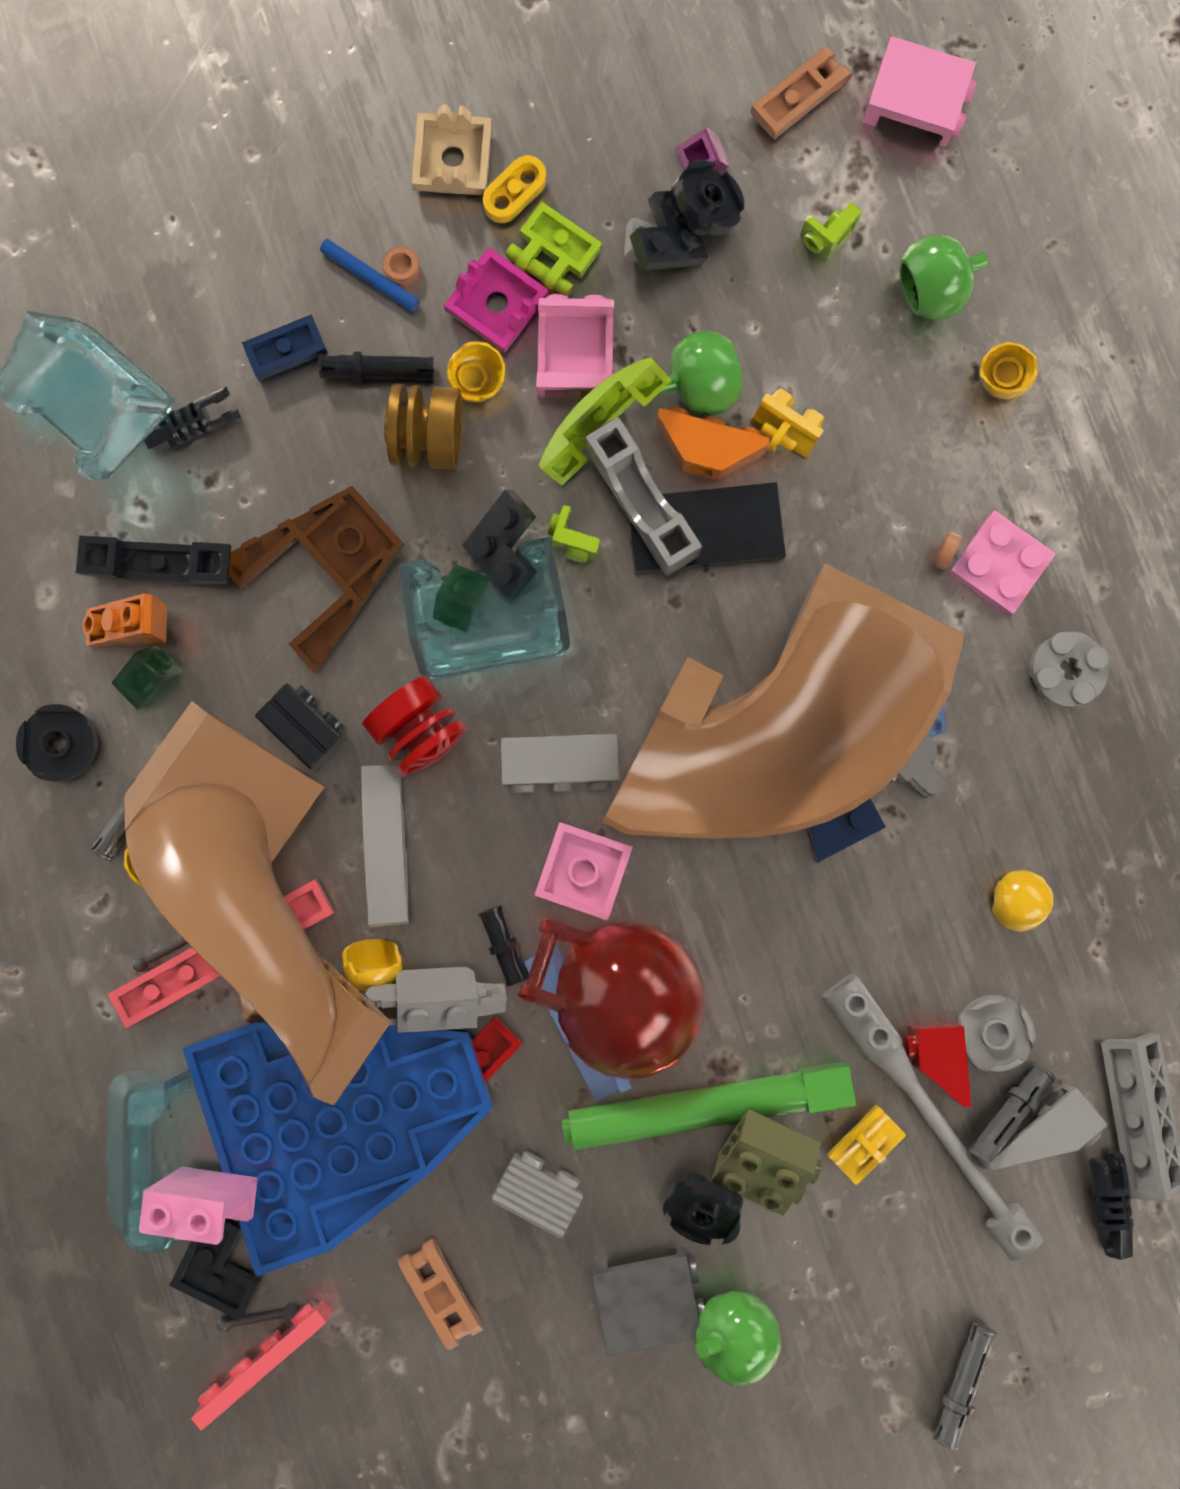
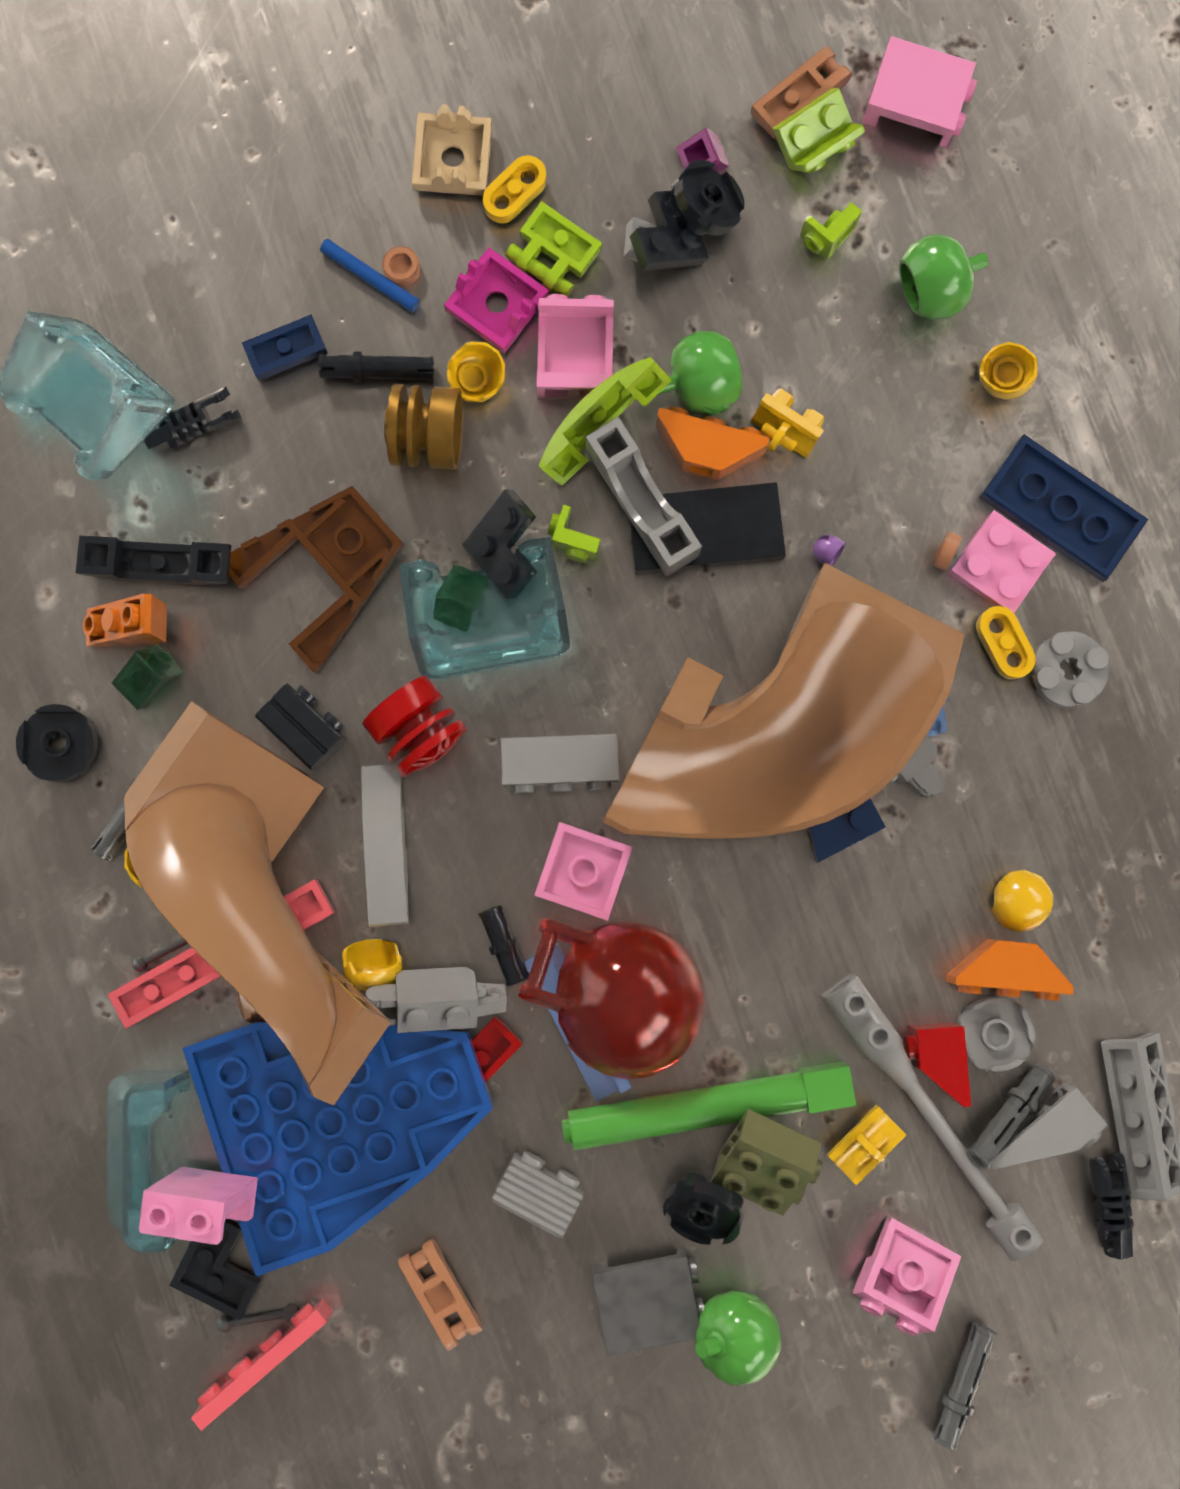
none -> lime bracket [772,88,865,174]
none -> medium lavender hinge [813,534,846,566]
none -> bright pink plate [852,1218,961,1336]
none -> orange slope [946,939,1074,1001]
none -> yellow plate [976,606,1036,680]
none -> dark blue tile [979,434,1149,582]

